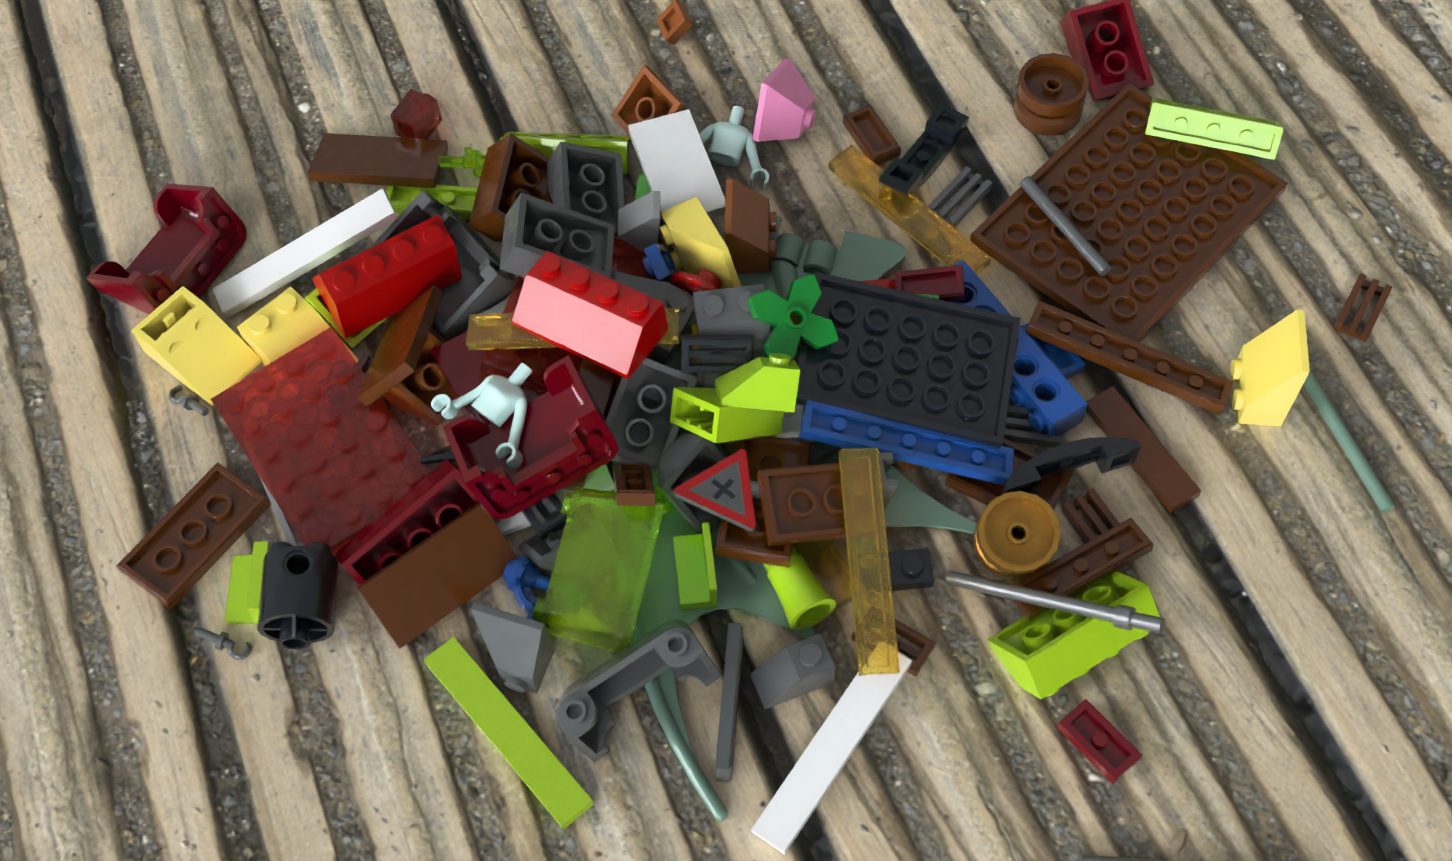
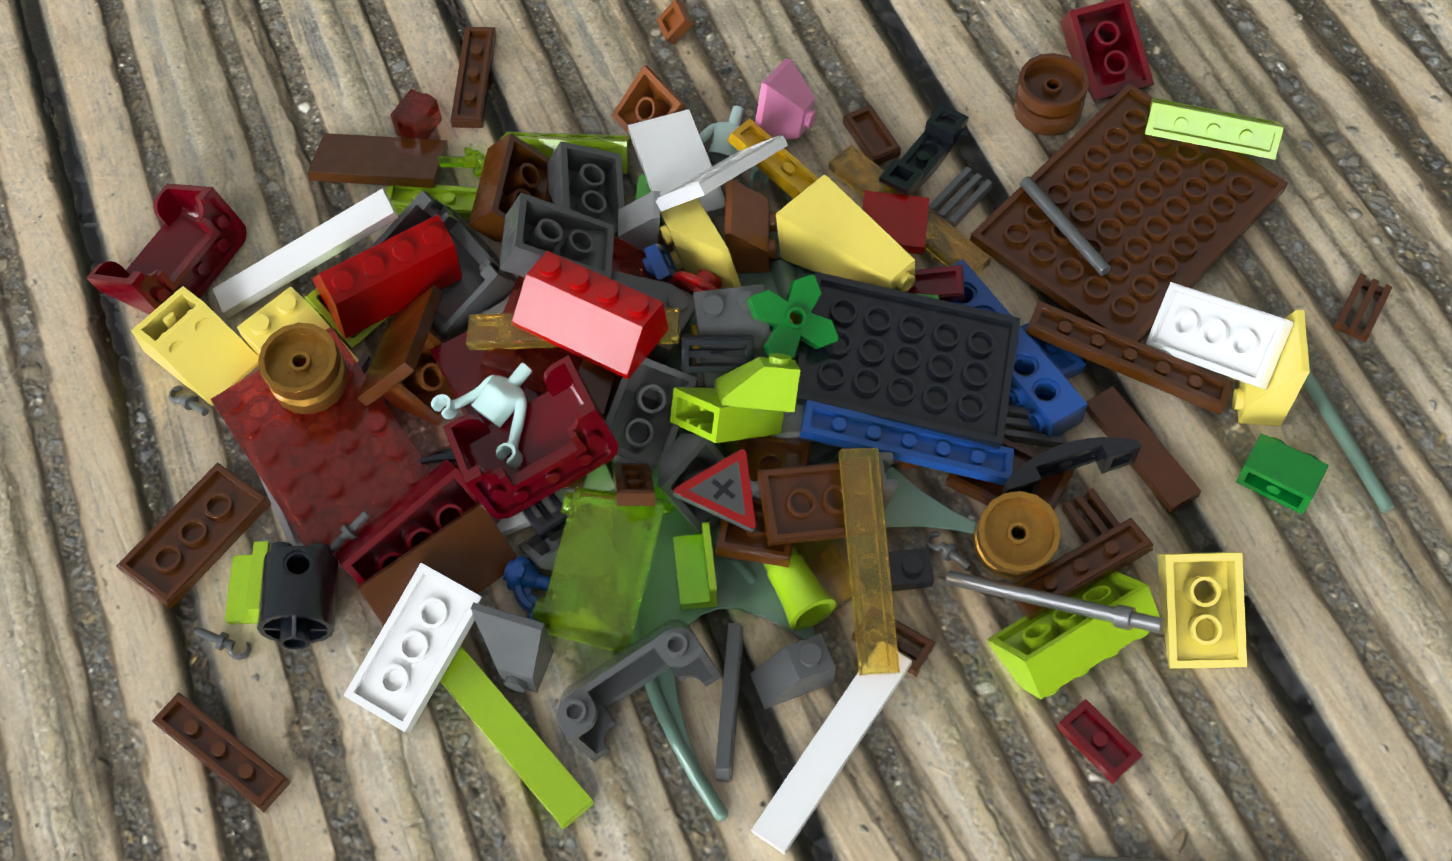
none -> reddish brown tile [152,692,291,813]
none -> pearl gold wheel [258,322,349,414]
none -> dark grey hand [330,510,371,554]
none -> white plate [344,563,487,733]
none -> reddish brown tile [450,27,496,128]
none -> white tile [656,134,788,211]
none -> yellow plate [727,119,819,199]
none -> light yellow slope [776,175,915,292]
none -> red tile [862,190,930,255]
none -> dark grey hand [925,531,972,571]
none -> white tile [1145,282,1294,390]
none -> light yellow slope [1157,552,1247,669]
none -> green brick [1236,433,1329,515]

